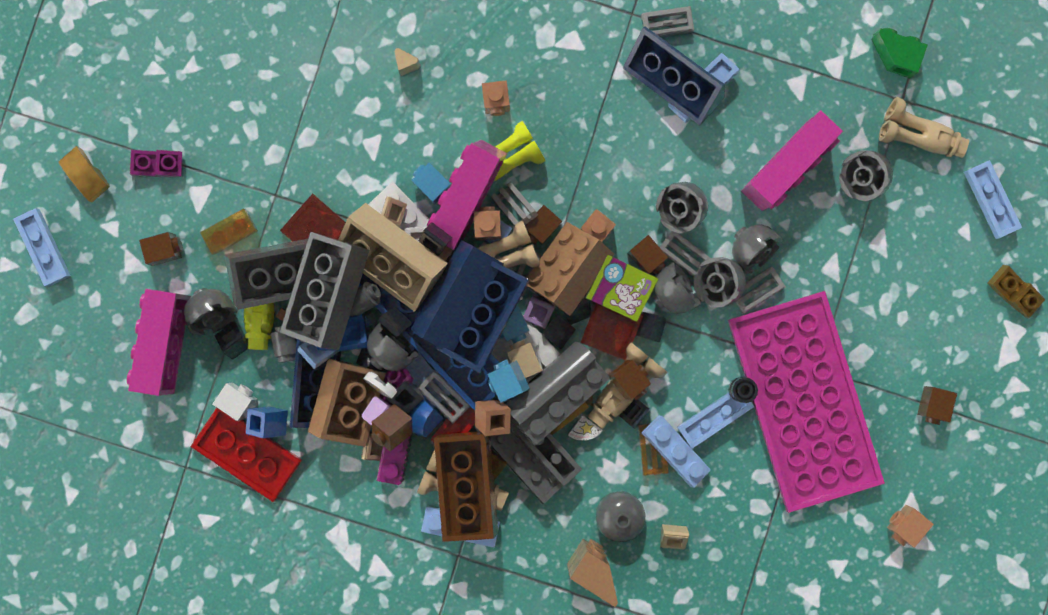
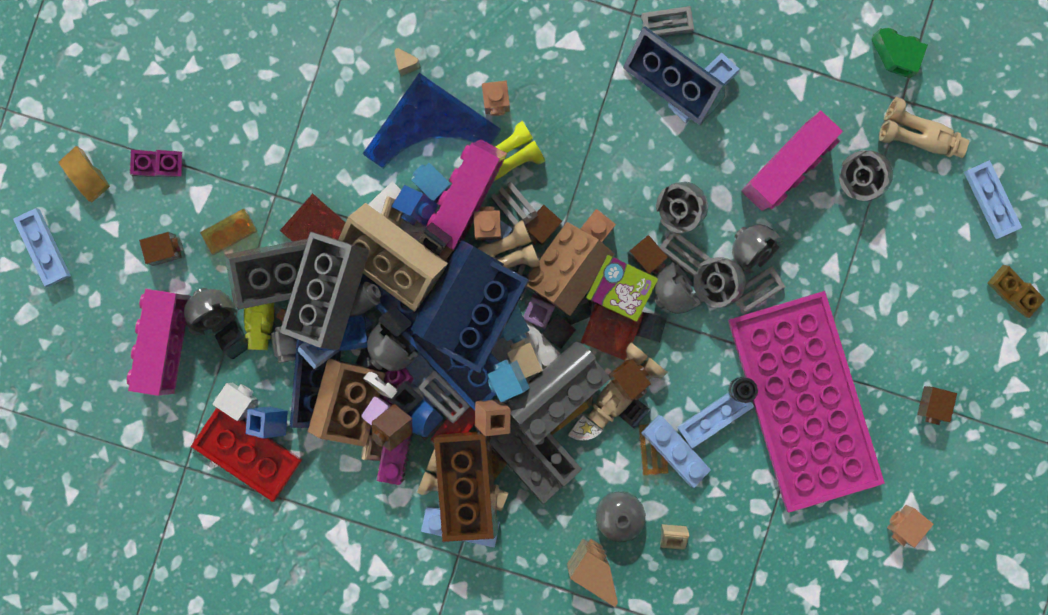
none -> clear blue plate [362,73,501,169]
none -> blue brick [391,185,438,227]

